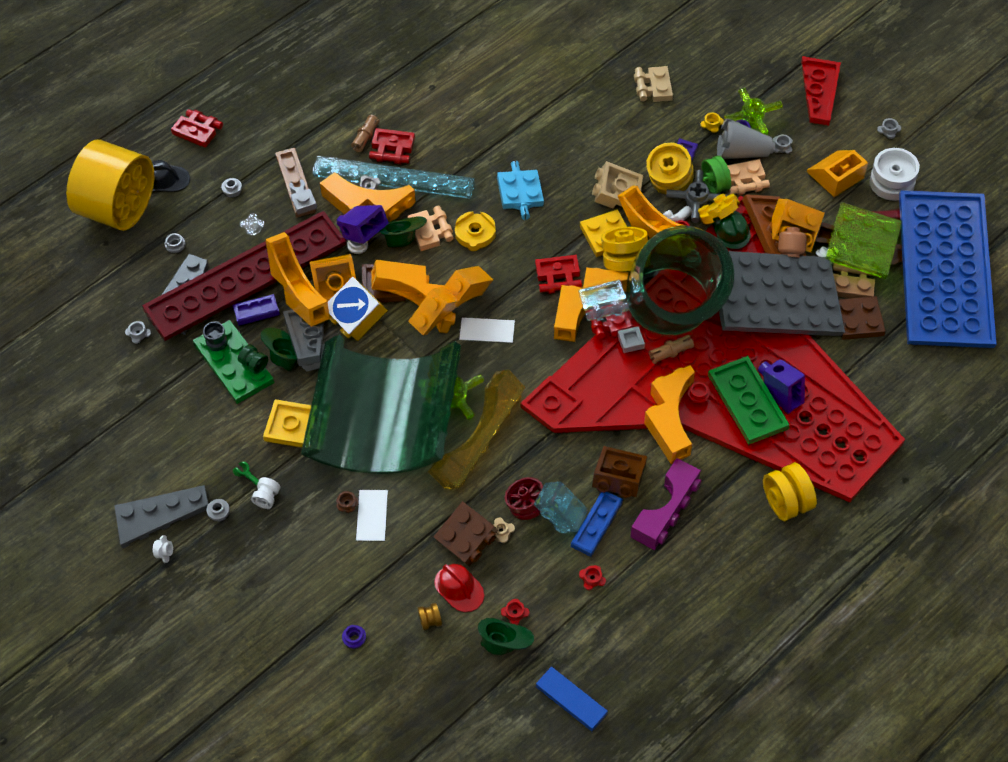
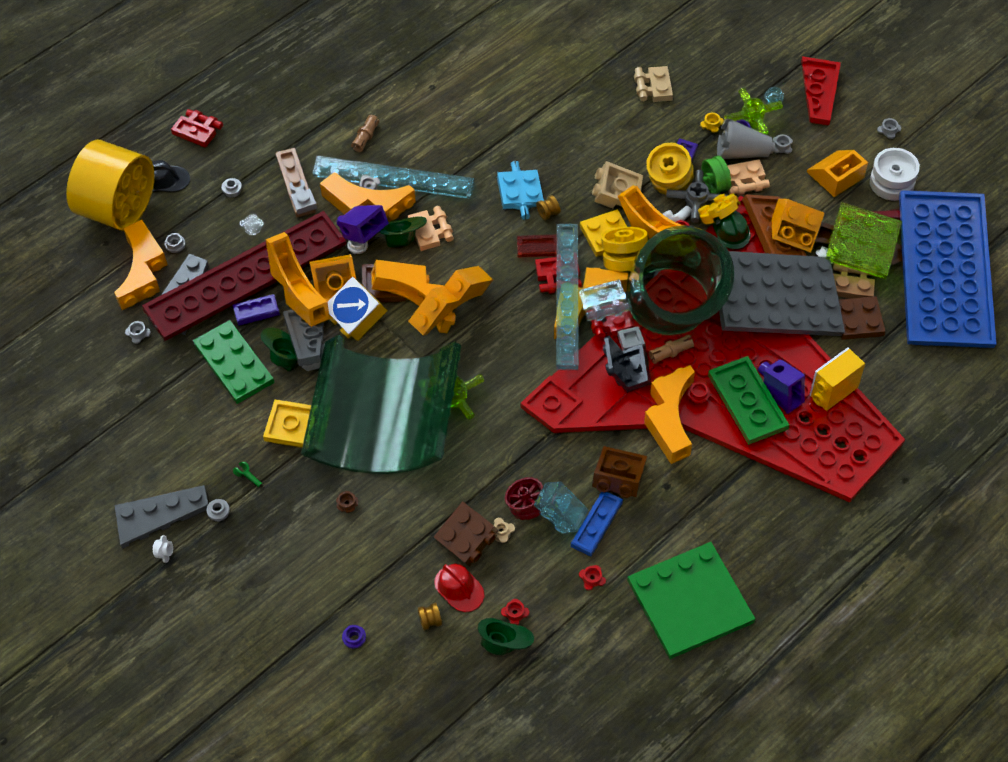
black wheel [203,321,228,351] -> none
dark green wheel [238,344,269,374] -> none
white wheel [251,477,281,509] -> none
white sticker [356,490,388,541] -> none
red plate [369,128,415,165] -> none
clear yellow arch [428,370,525,489] -> none
yellow plate [455,211,496,251] -> none
white sticker [459,318,515,343] -> none
blue tile [536,667,608,731] -> none
magenta arch [631,458,702,550] -> none
yellow wheel [763,462,817,521] -> none
nougat head [778,227,807,258] -> none
none -> light orange arch [114,220,167,310]
none -> clear red tile [517,235,559,257]
none -> pearl gold wheel [536,195,561,220]
none -> clear light blue plate [556,224,579,370]
none -> black bracket [603,336,651,393]
none -> green plate [627,542,755,659]
none -> clear light blue plate [764,87,784,106]
none -> yellow piece [810,348,865,411]

